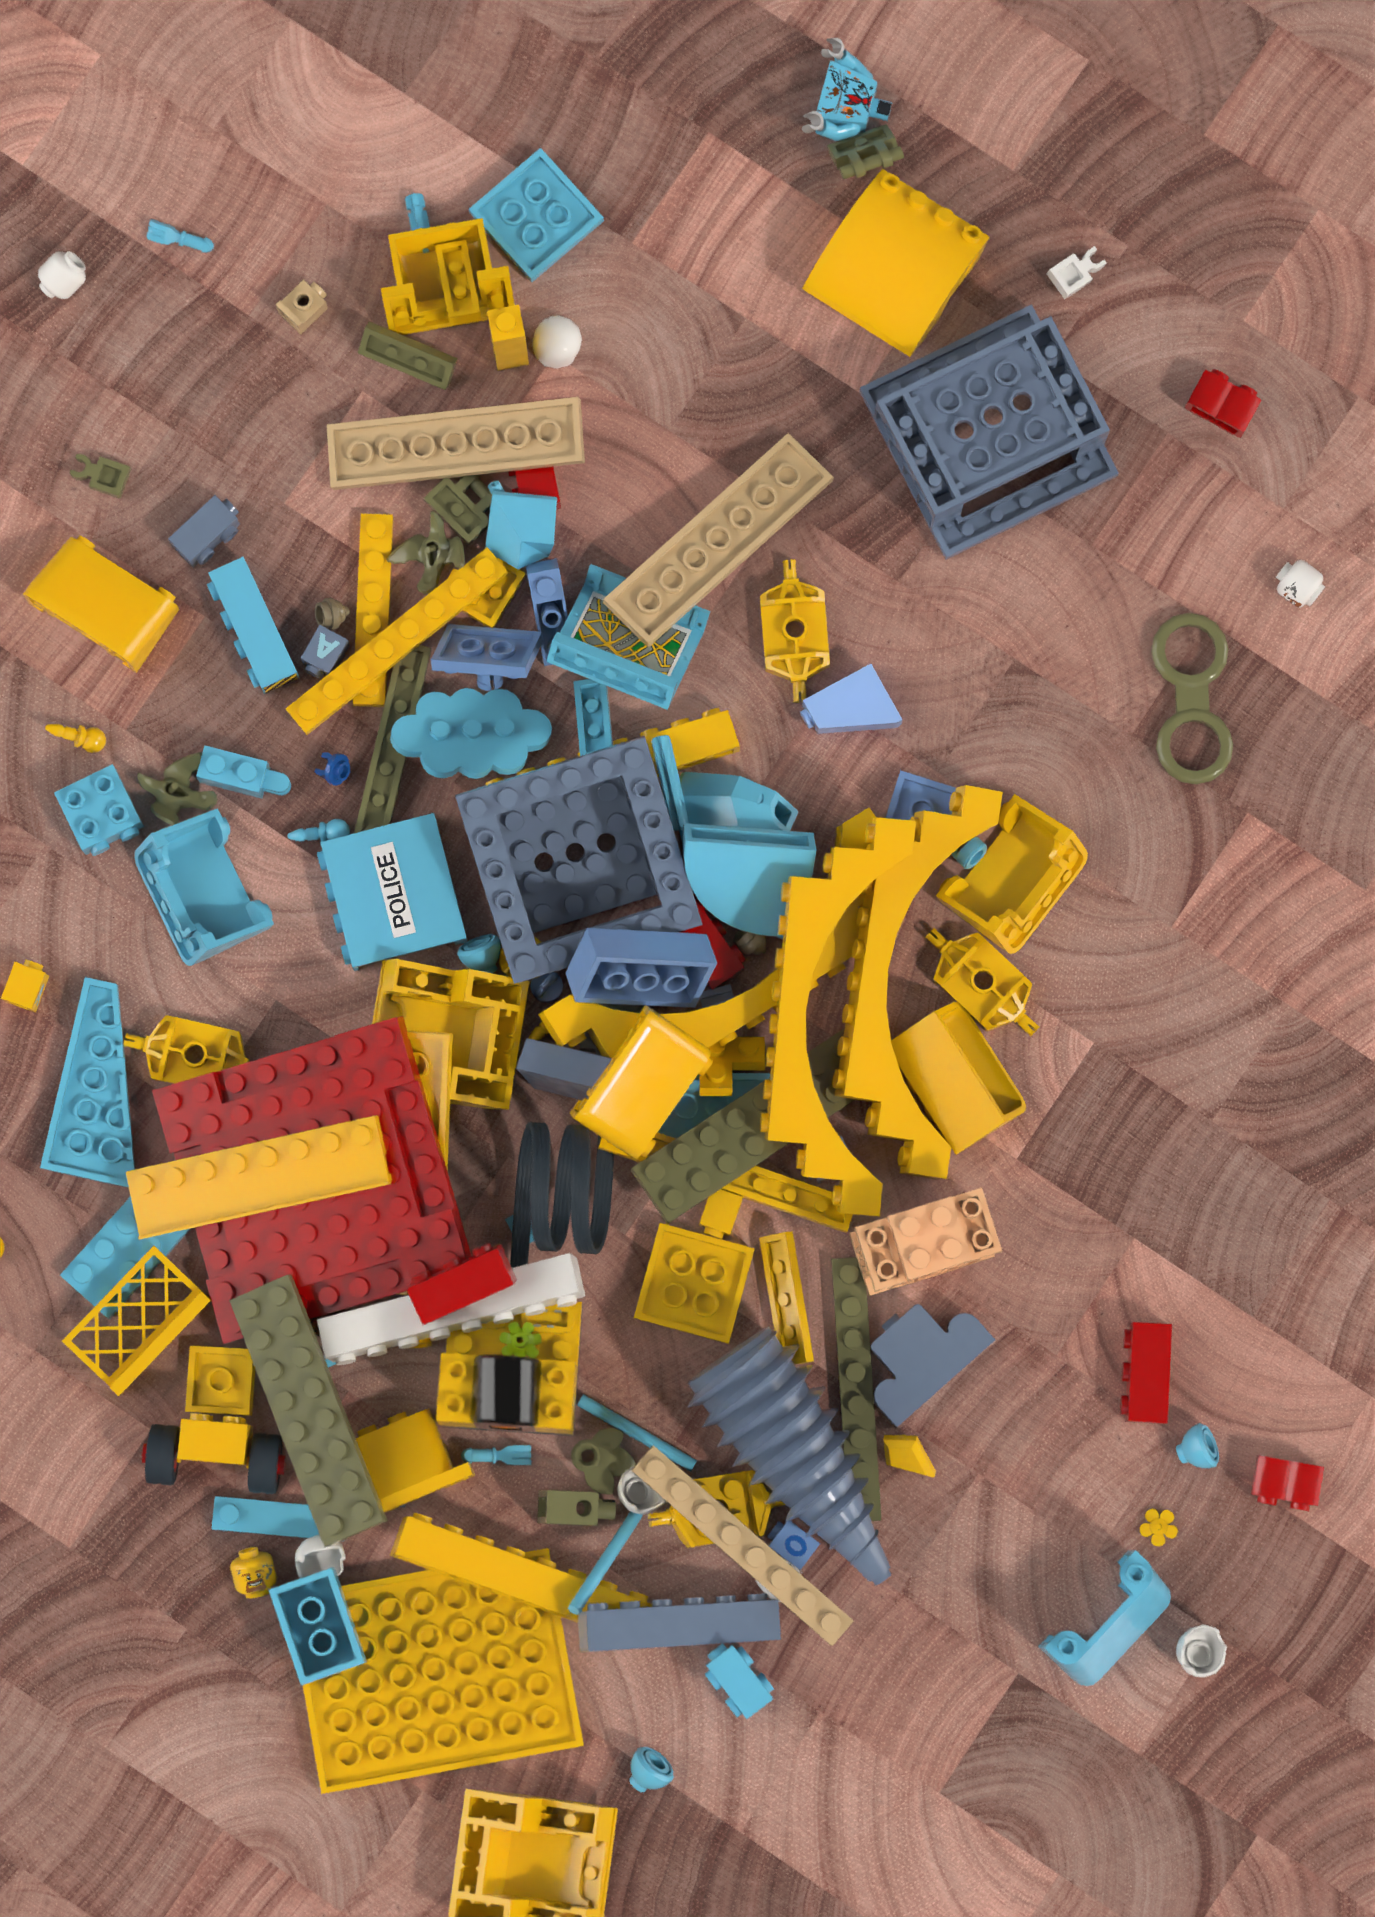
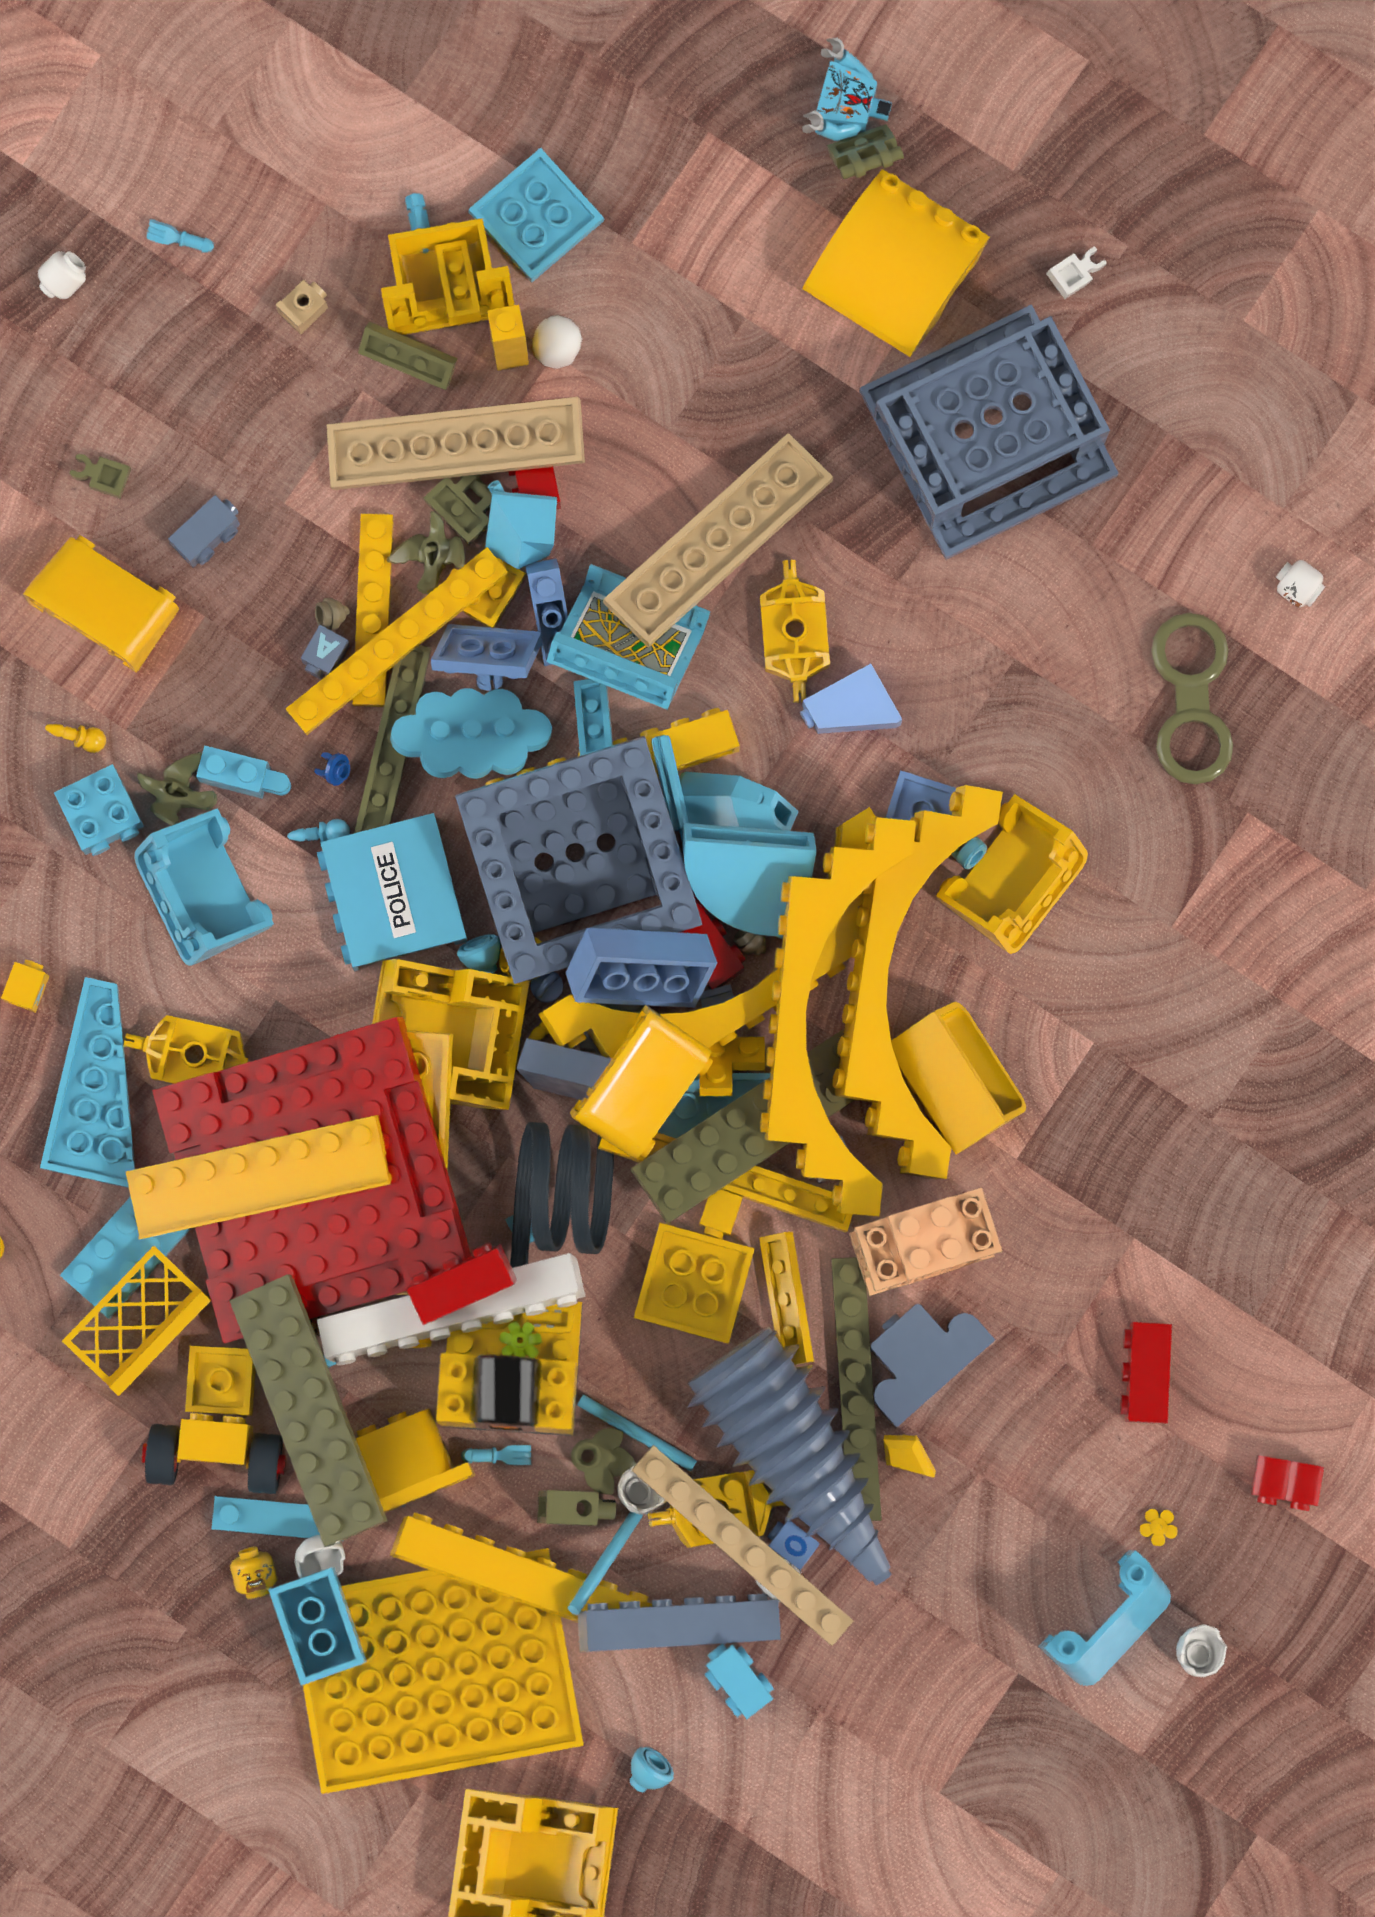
medium azure brick [206,557,299,694] -> none
yellow plate [925,927,1040,1037] -> none
medium azure brick [1176,1423,1219,1468] -> none
red brick [1184,369,1262,438] -> none

